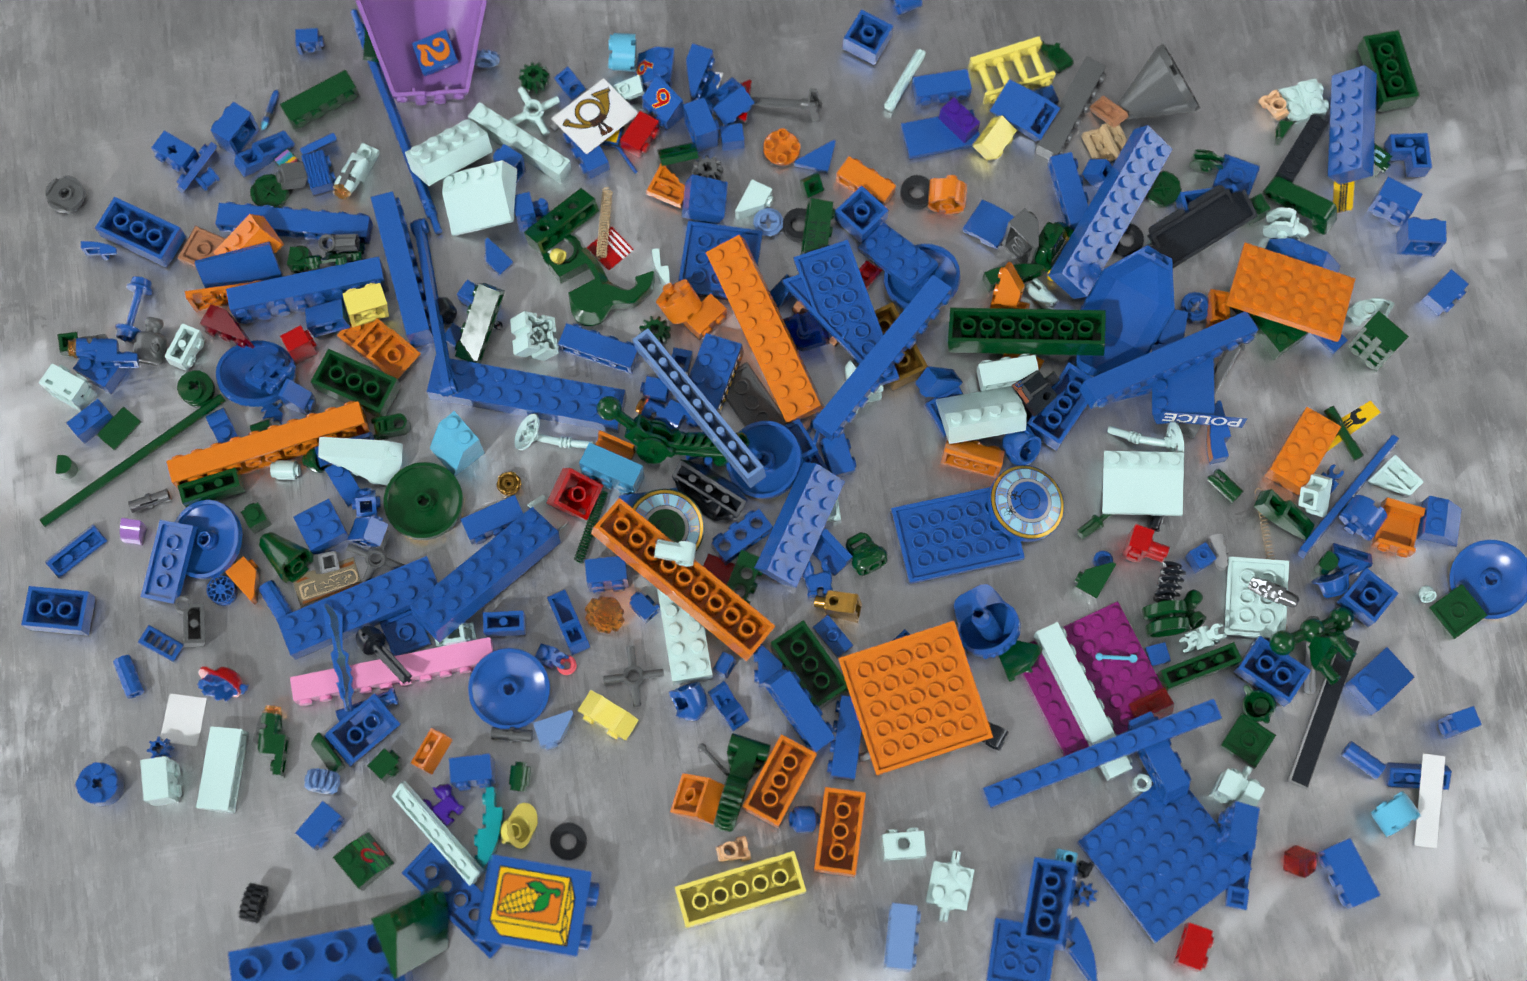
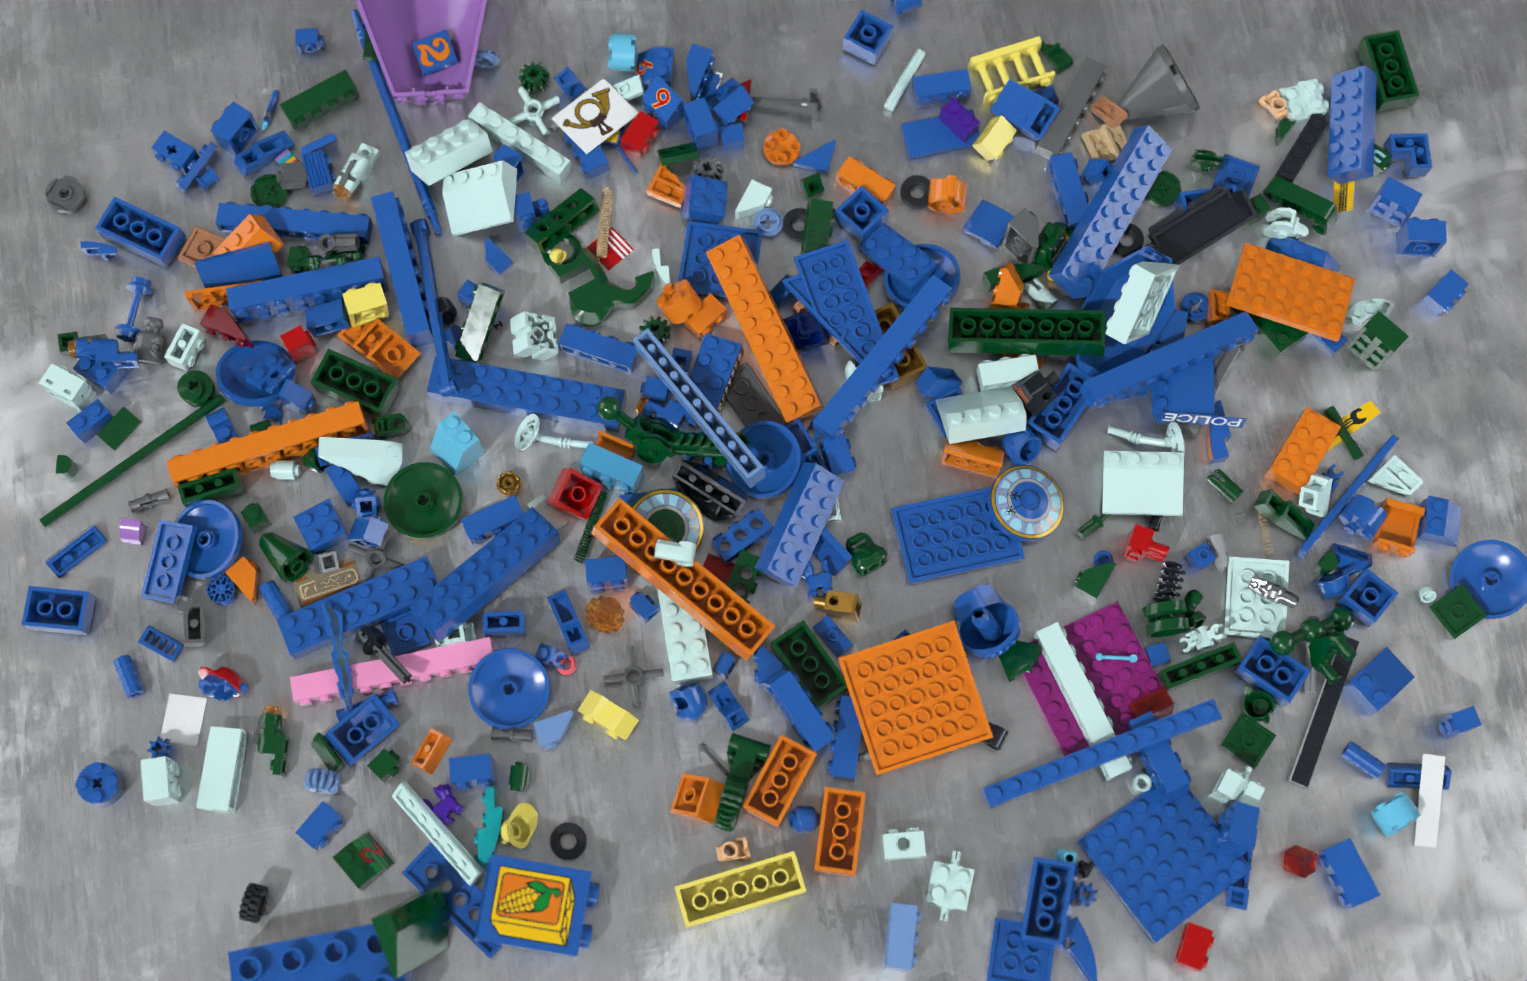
none -> light aqua slope [1105,261,1179,344]

